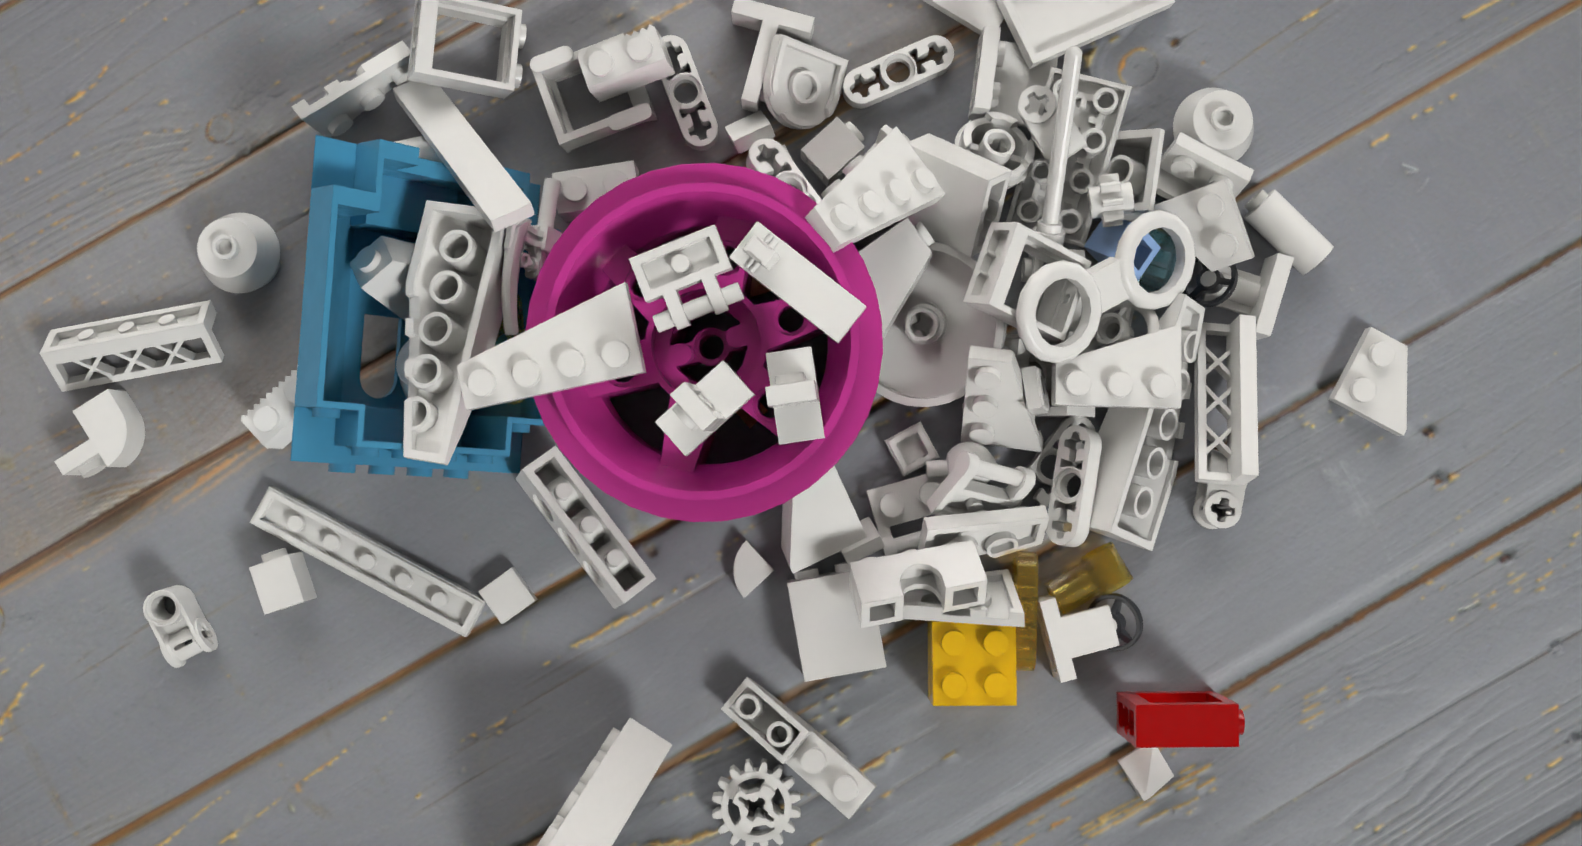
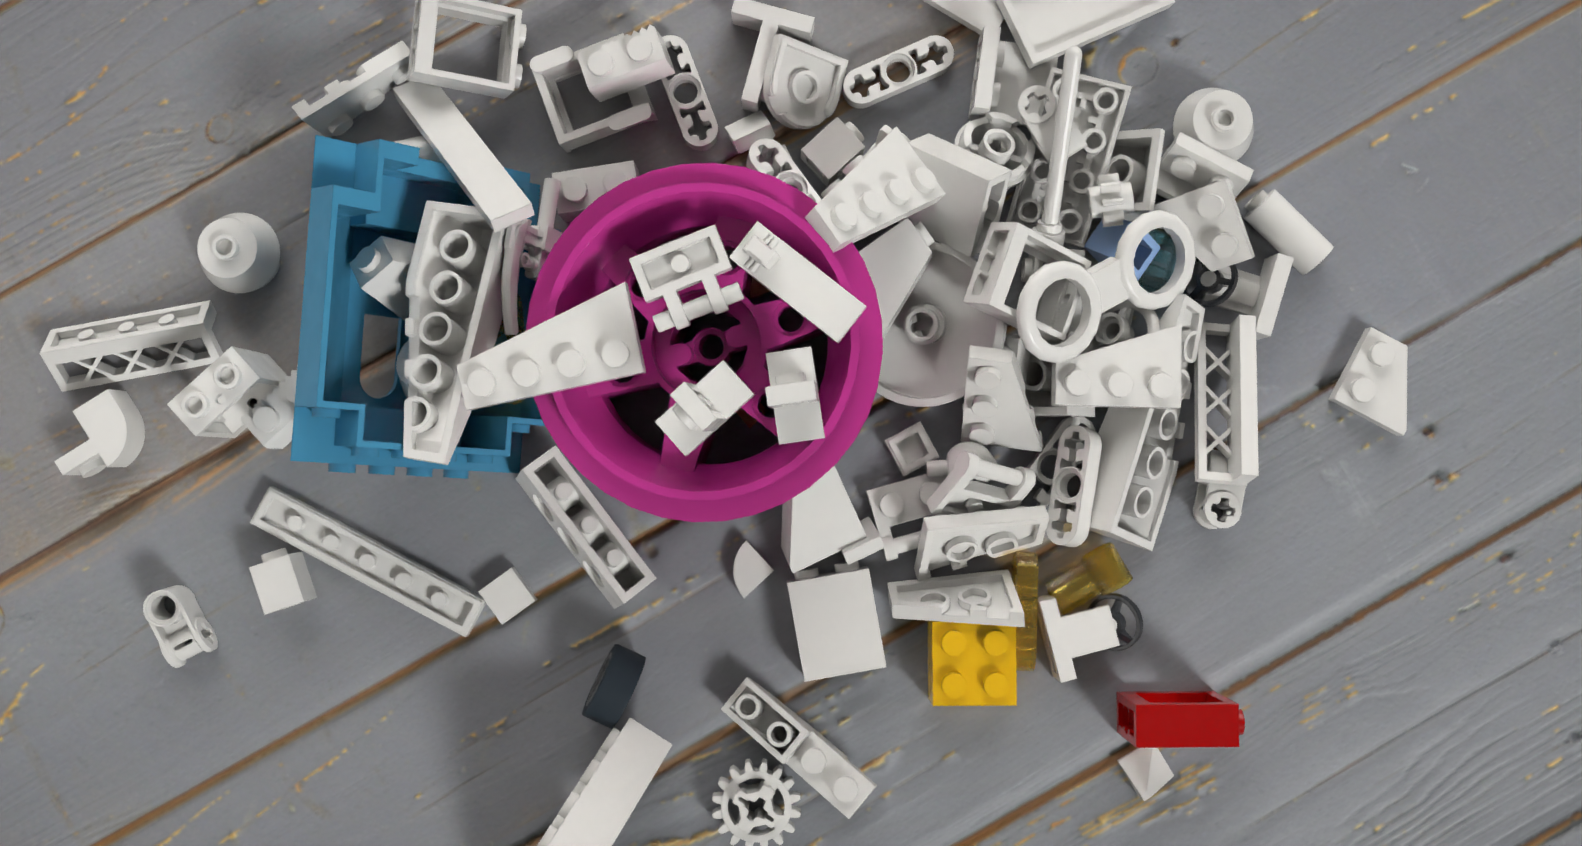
white arch [850,540,988,628] -> none
white tile [1021,366,1050,415] -> none
none -> white window [167,346,287,438]
none -> black wheel [582,644,646,729]

